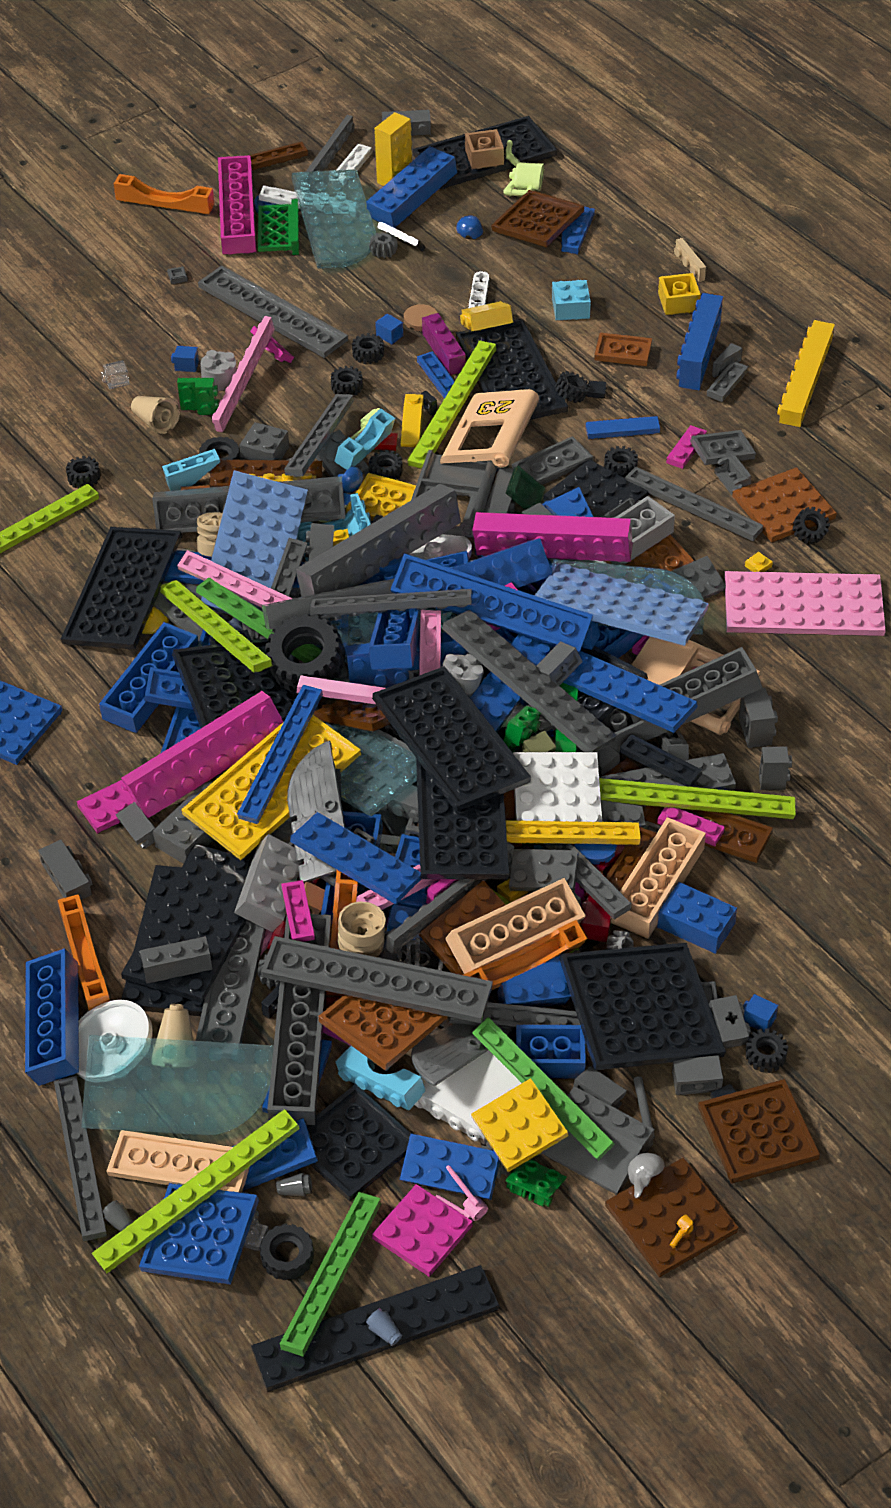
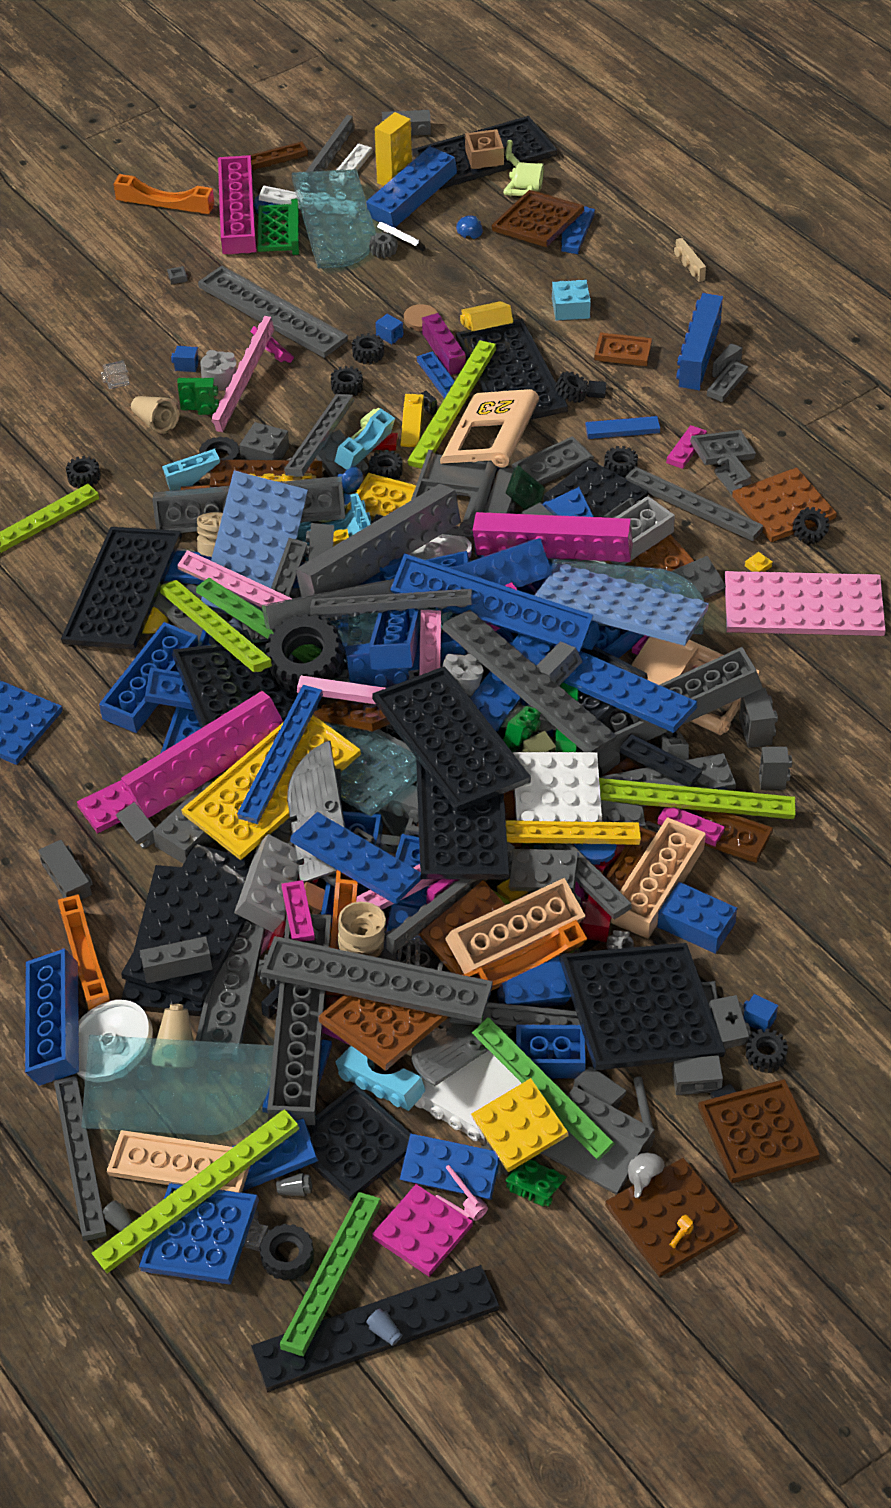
white beam [468,271,489,308] -> none
yellow brick [658,273,701,315] -> none
yellow brick [777,320,835,427] -> none

